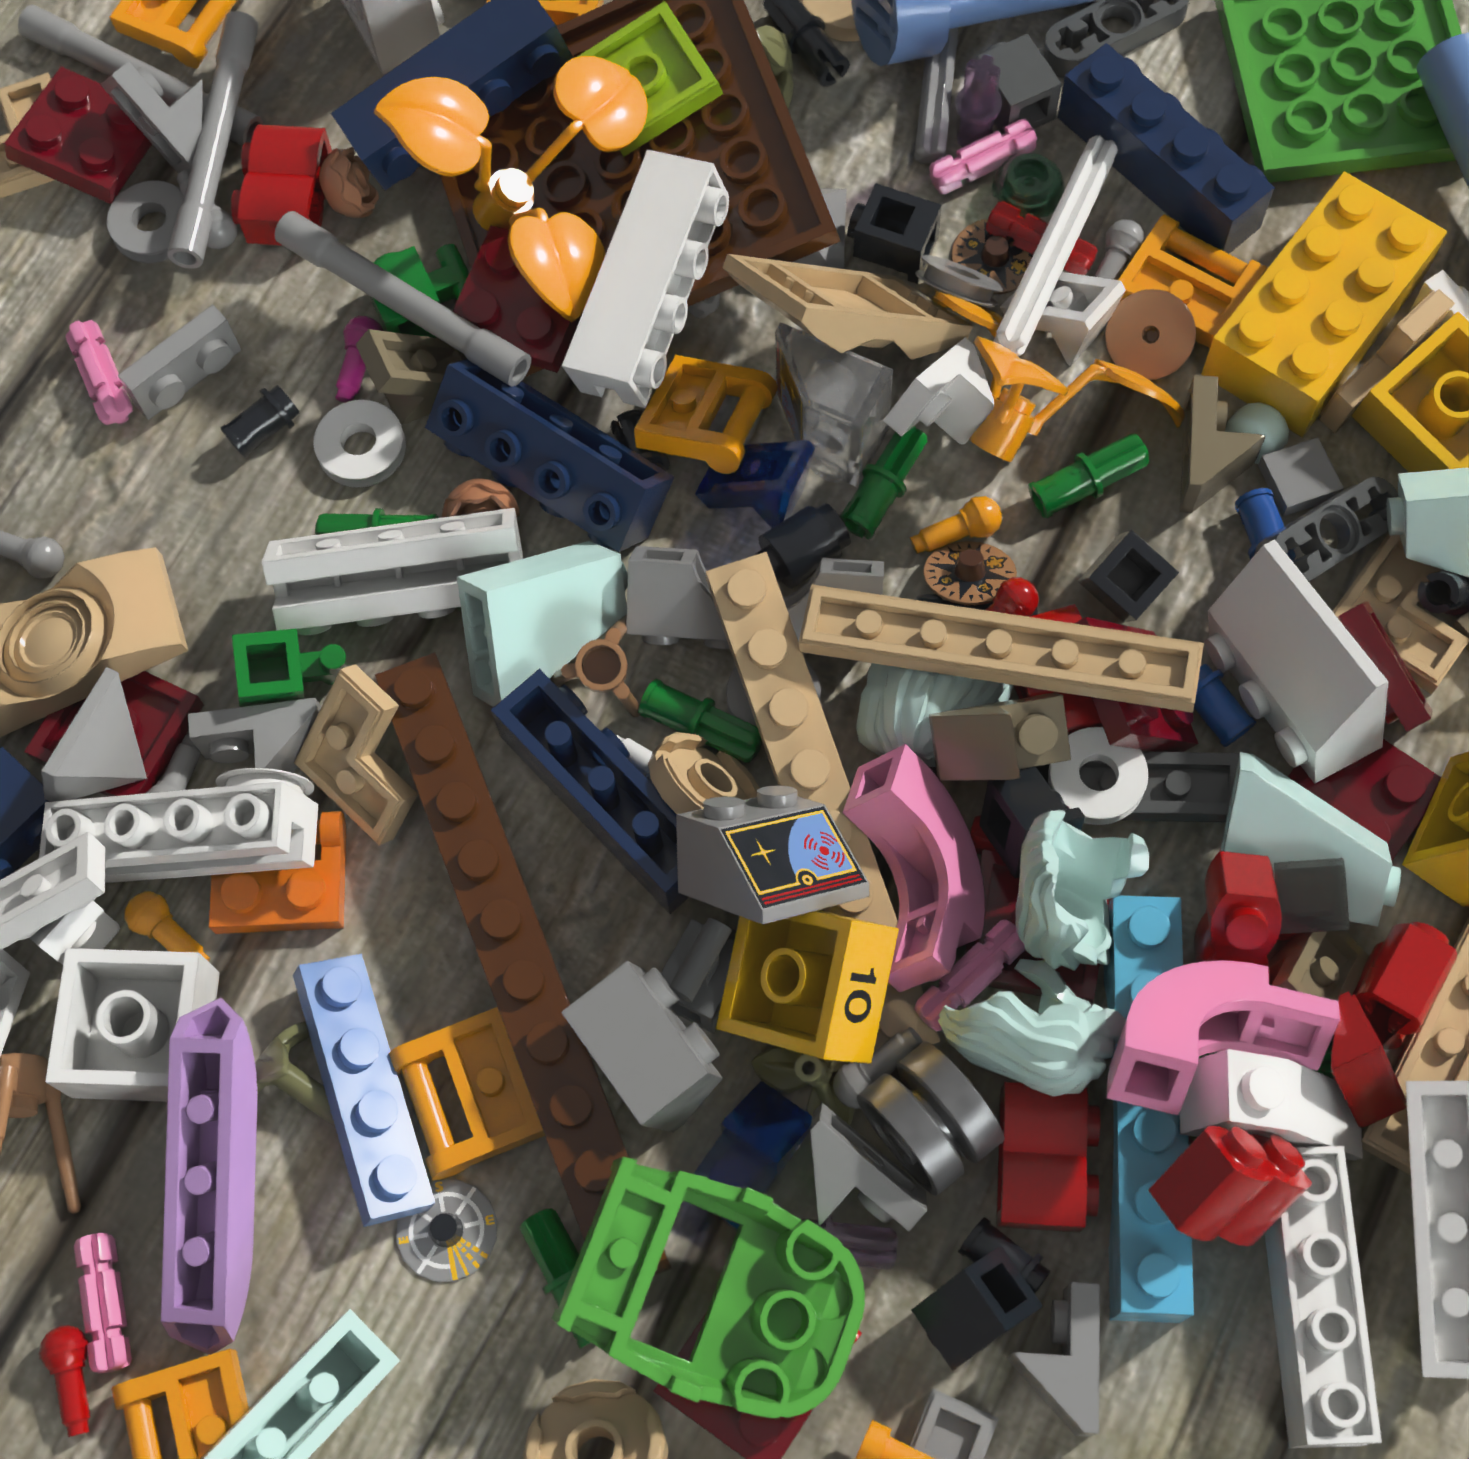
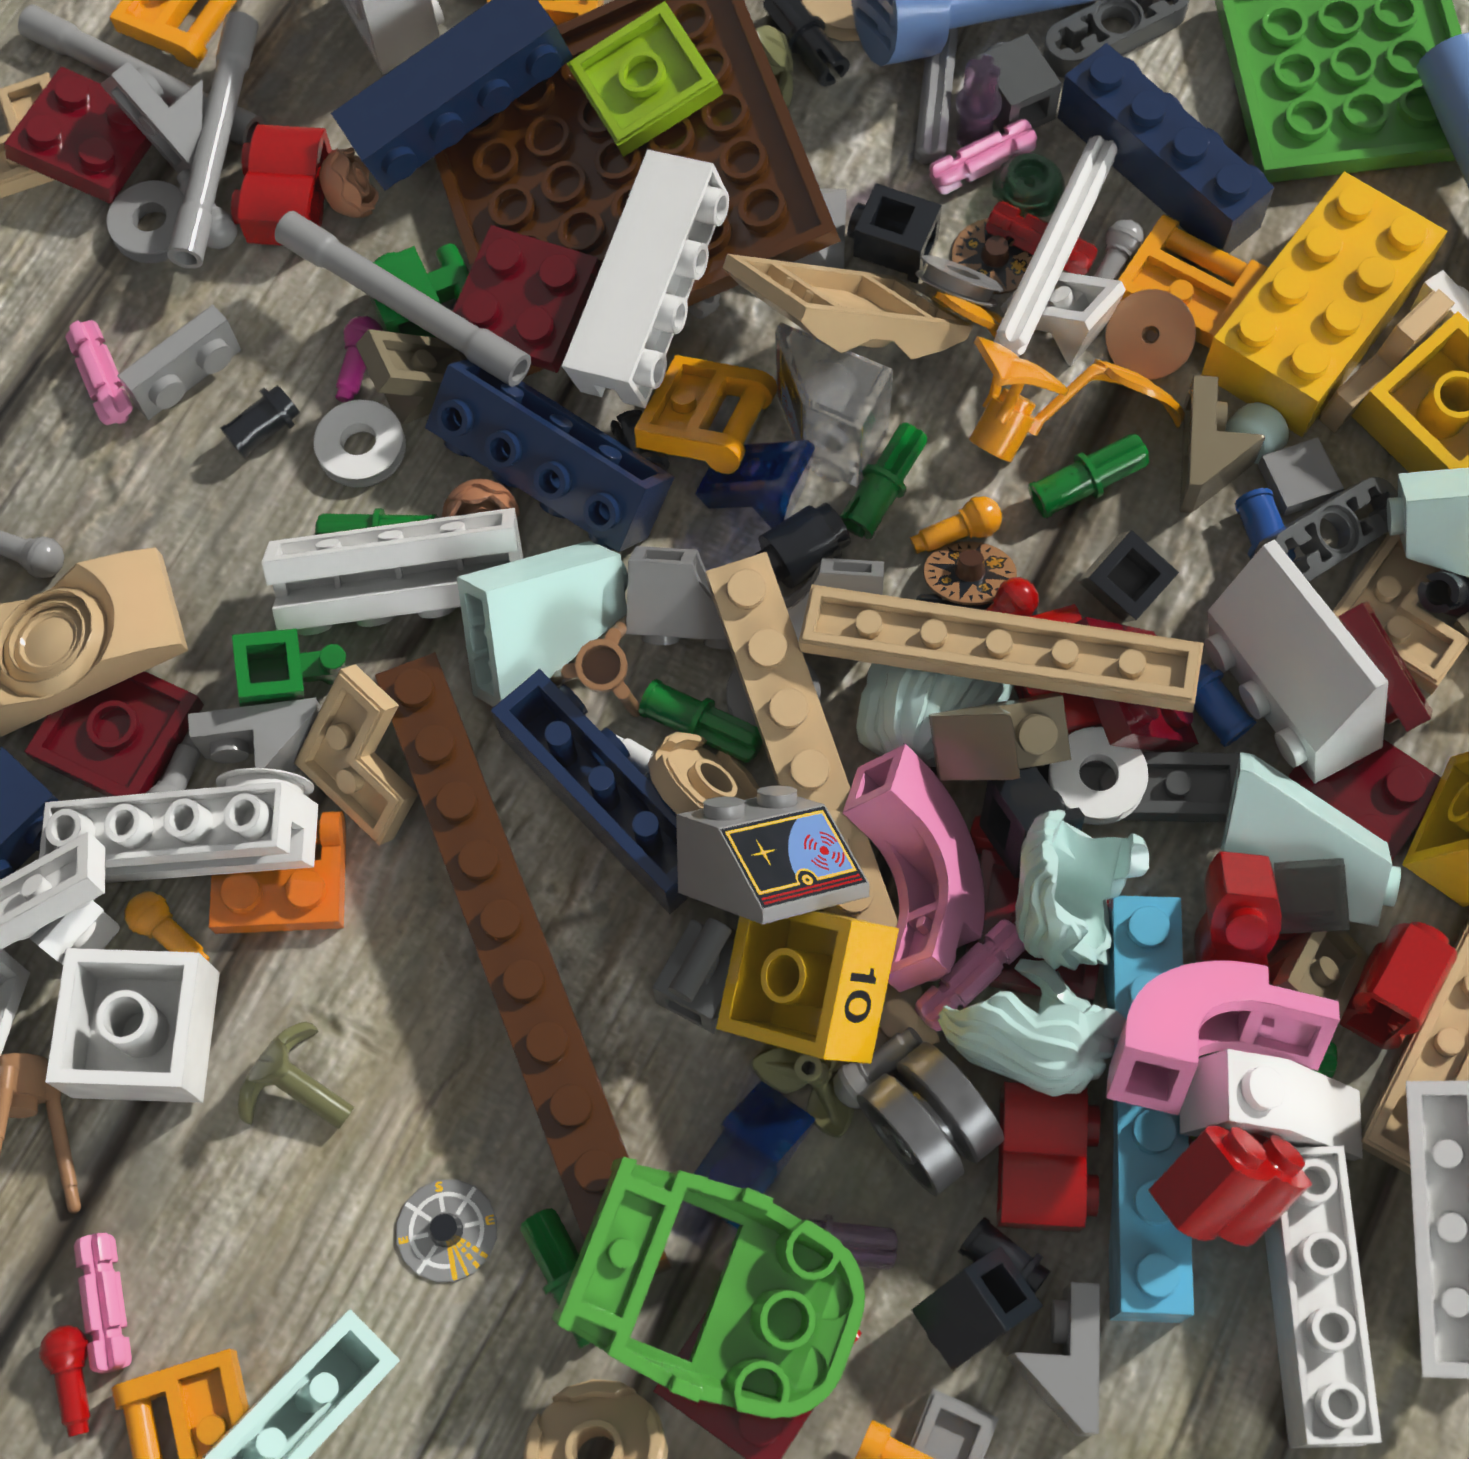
light grey slope [41,667,147,802] -> none
lavender brick [161,998,257,1355] -> none
plate [293,954,435,1227] -> none
light orange plant [373,56,648,322] -> none
light orange plate [389,1007,545,1181] -> none
light grey slope [561,961,723,1132] -> none
light grey slope [811,1103,927,1231] -> none
white slope [883,337,995,445] -> none
red slope [1331,991,1407,1128] -> none

